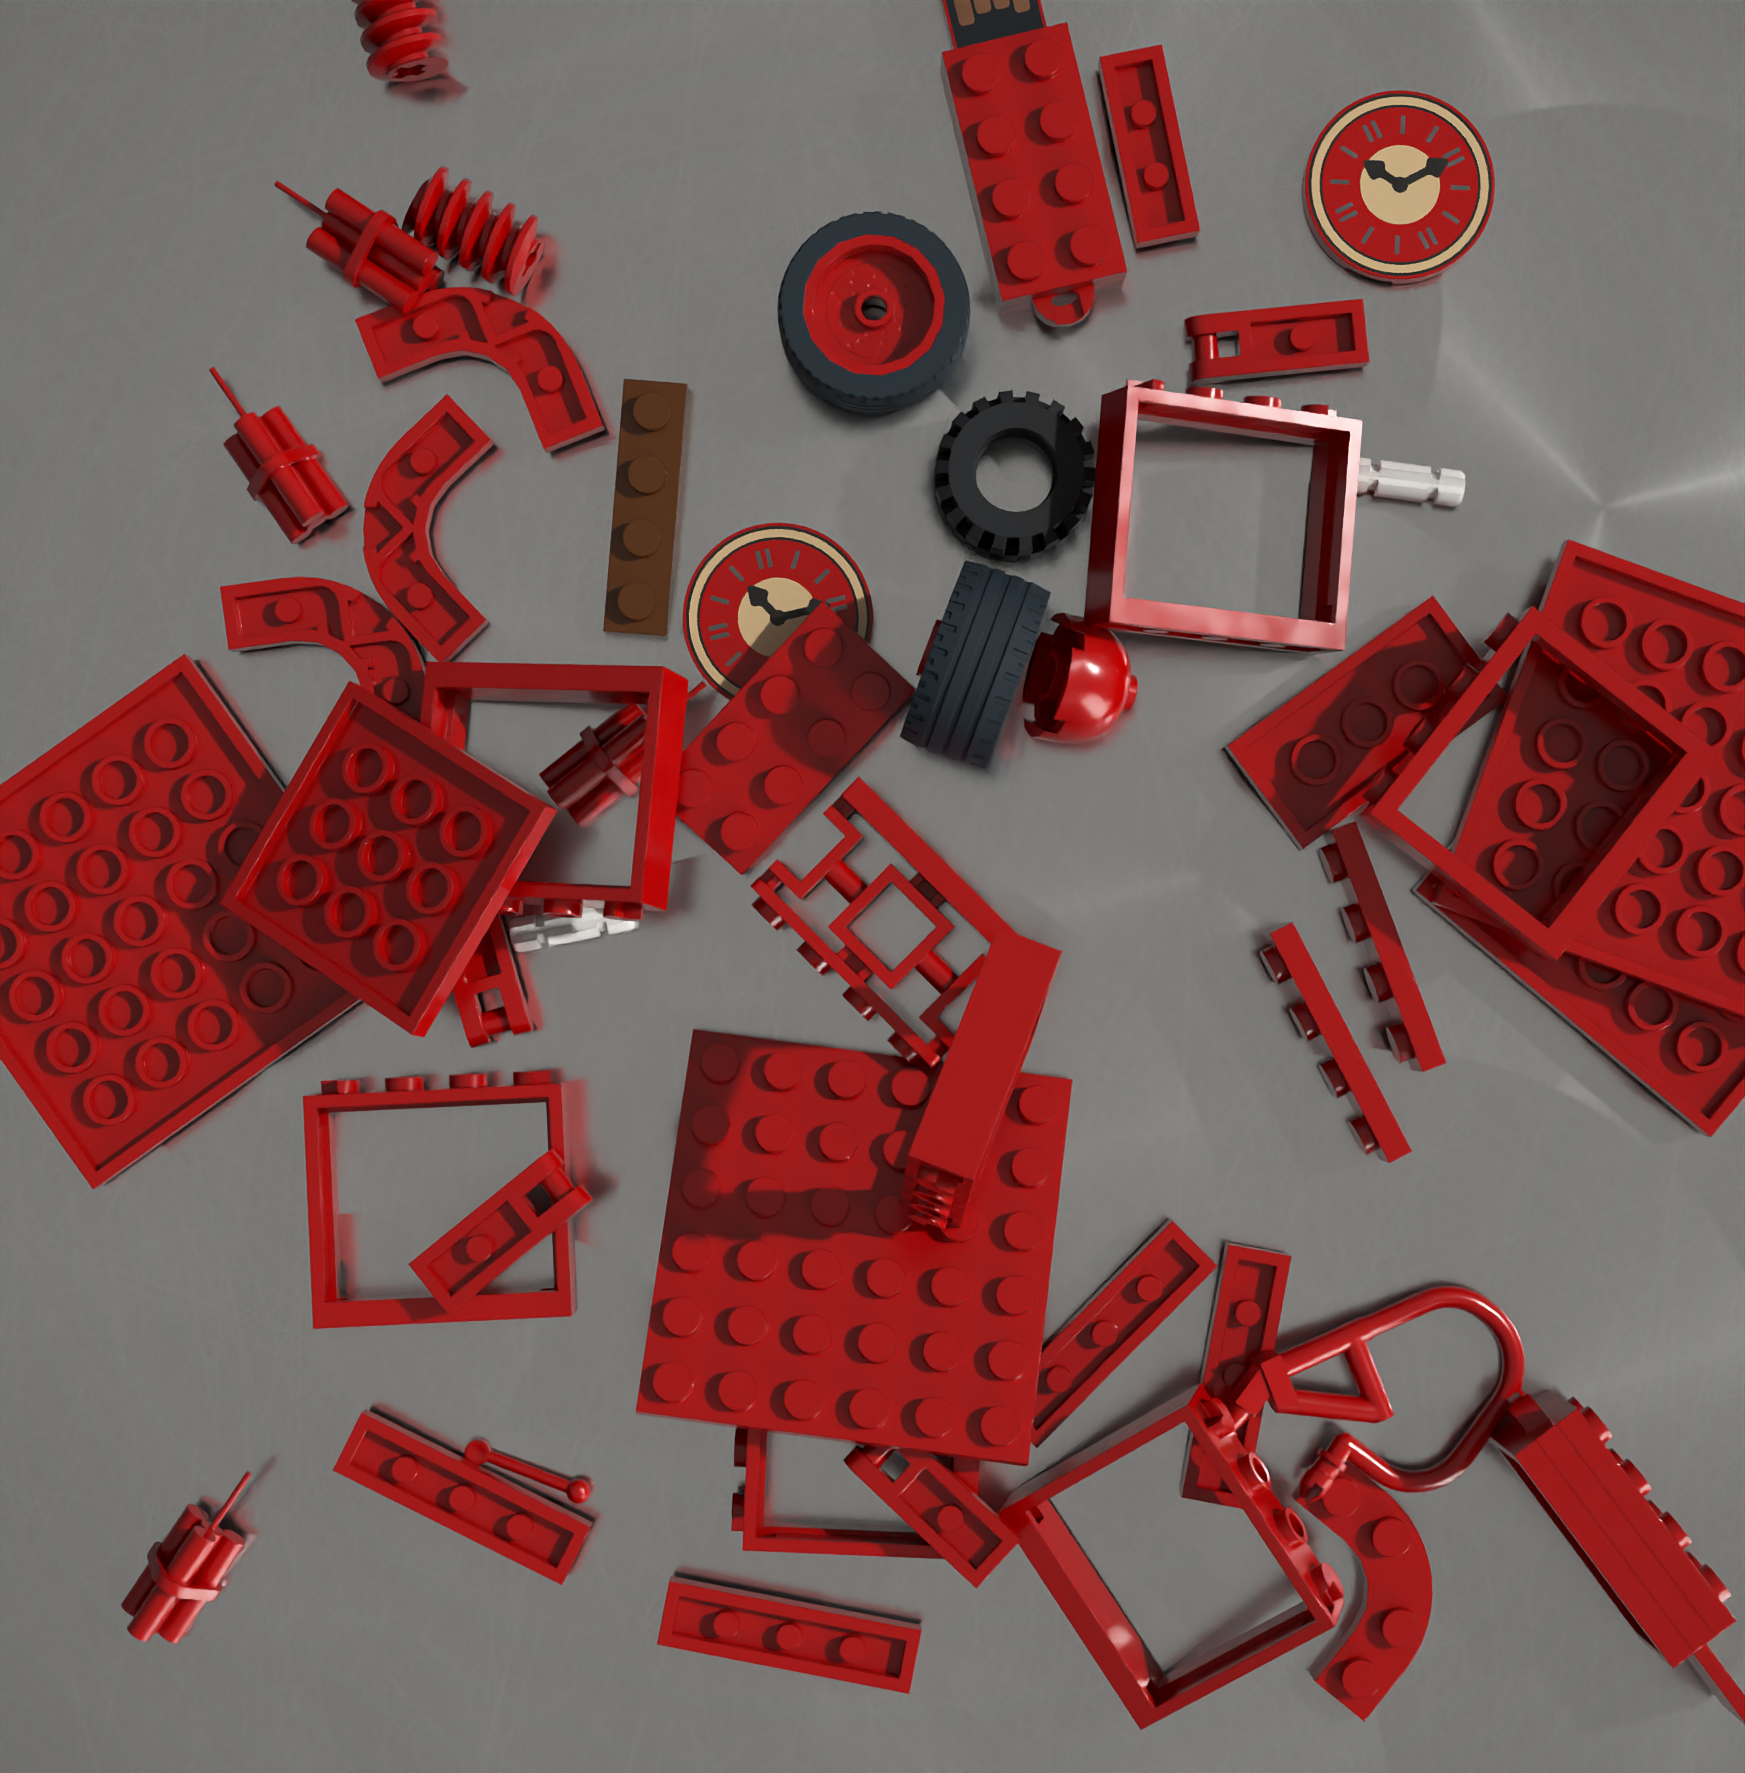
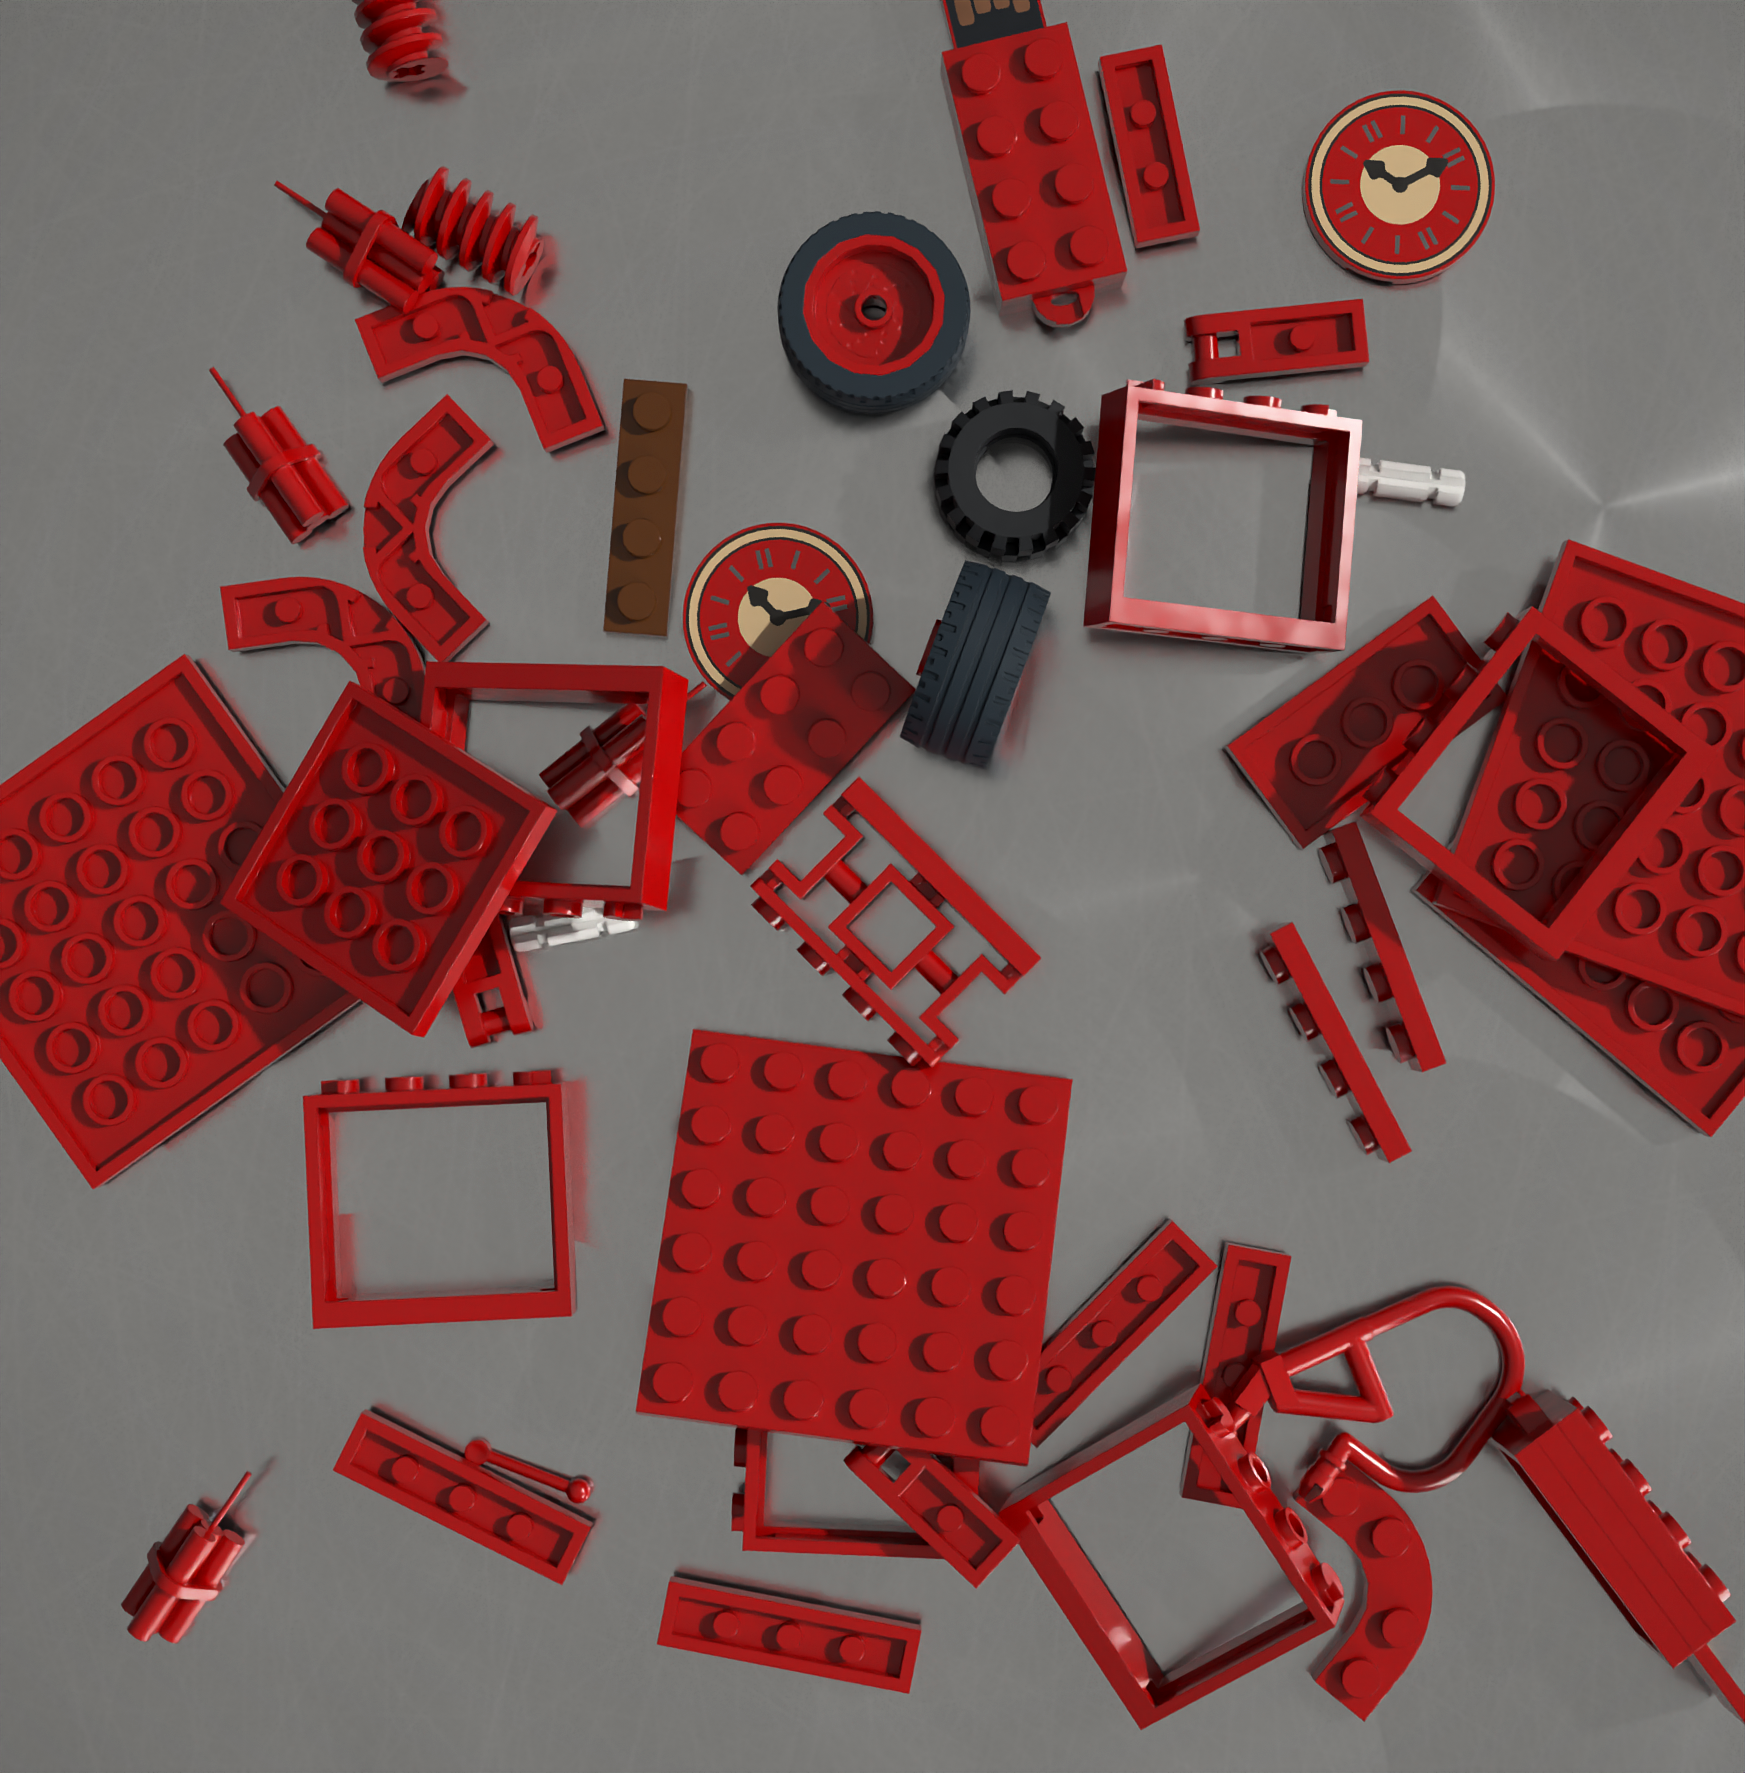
red plate [408,1148,593,1315] -> none
red window [899,927,1062,1230] -> none
red cylinder [1023,612,1138,744] -> none

